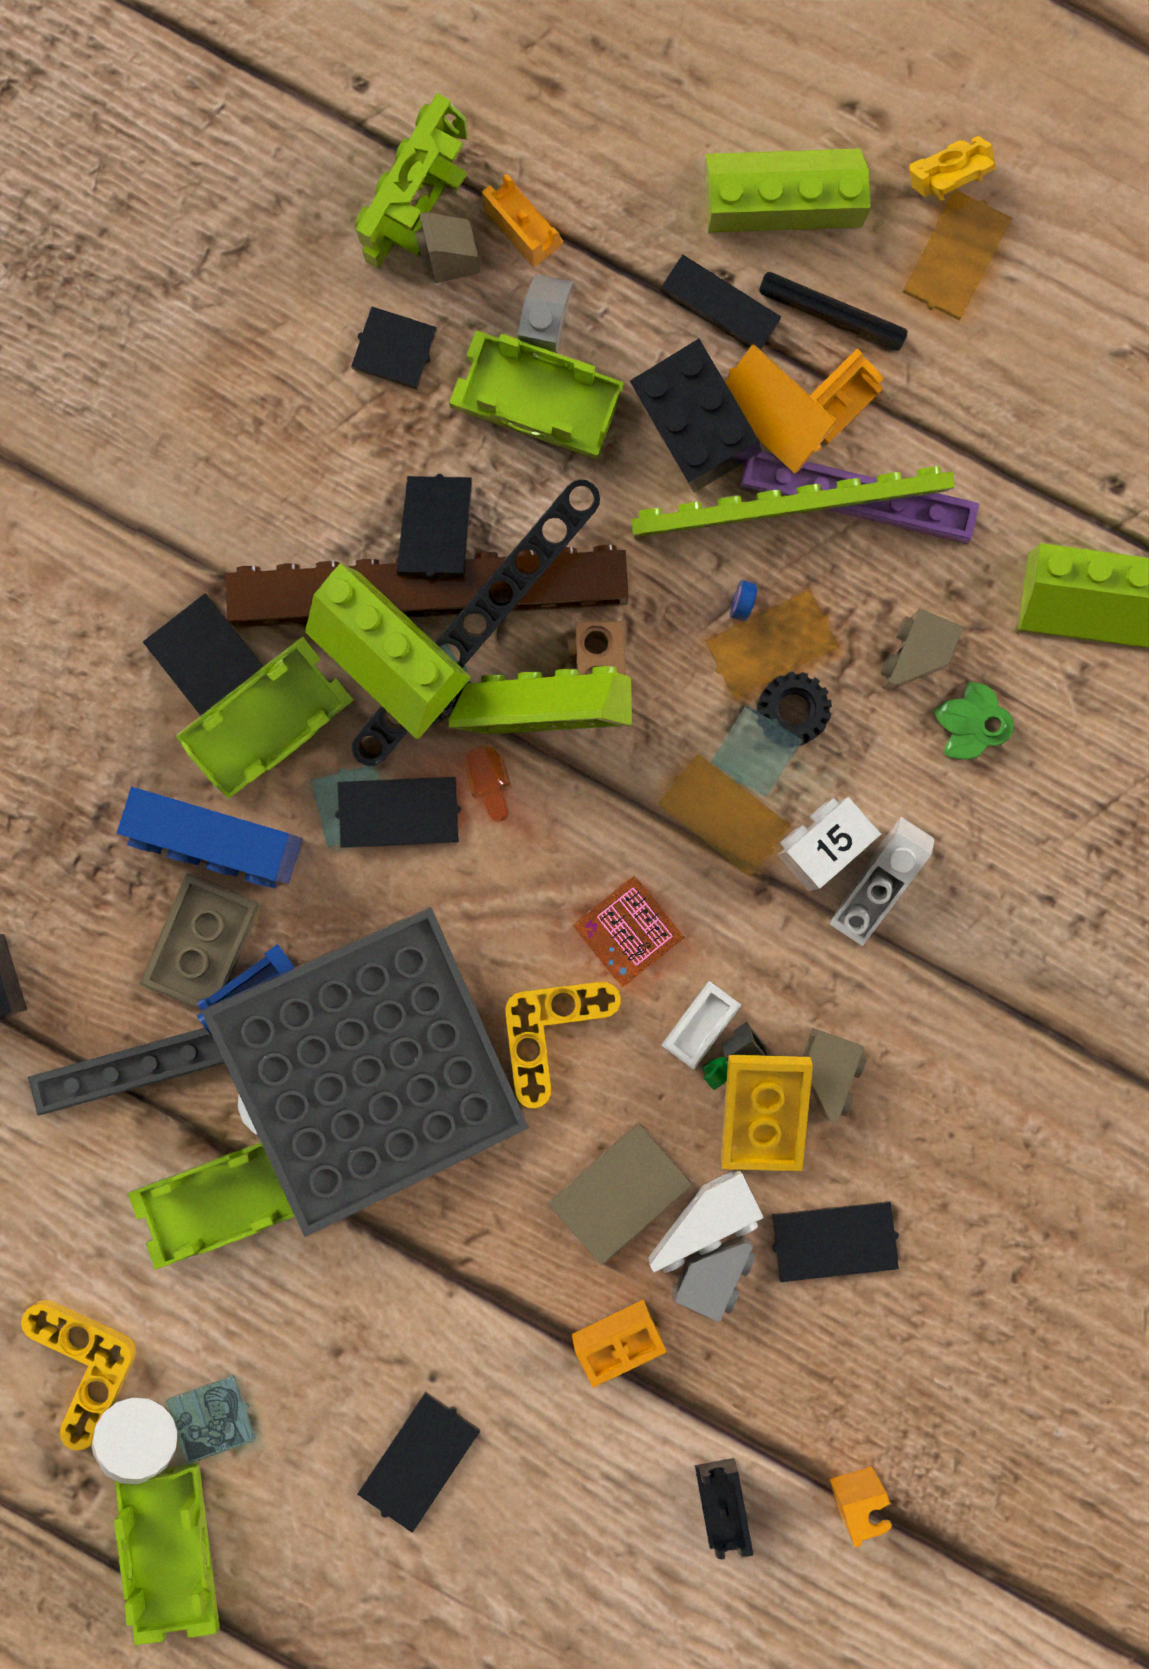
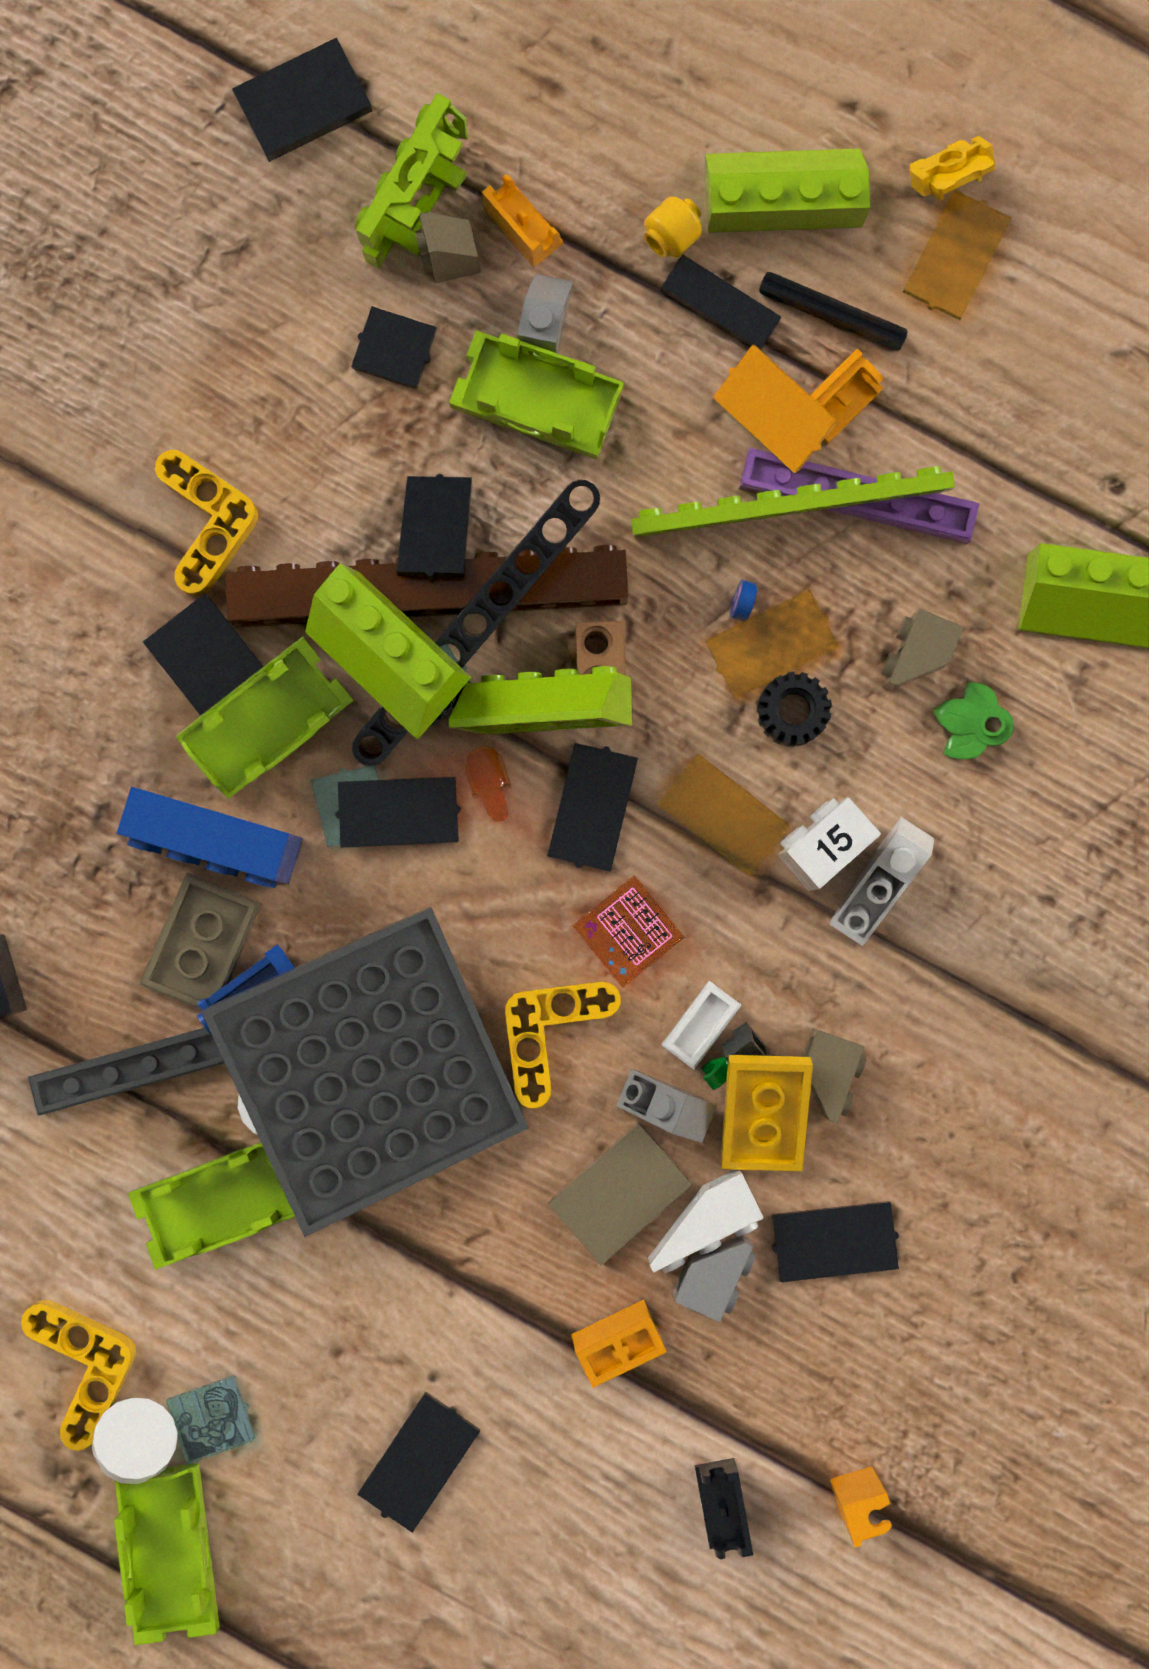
black brick [630,338,762,493] -> none
clear light blue piece [711,705,803,797] -> none
none -> yellow beam [155,450,258,597]
none -> black tile [232,37,372,162]
none -> black piece [547,743,638,872]
none -> light grey slope [616,1069,717,1143]
none -> yellow head [644,196,702,258]

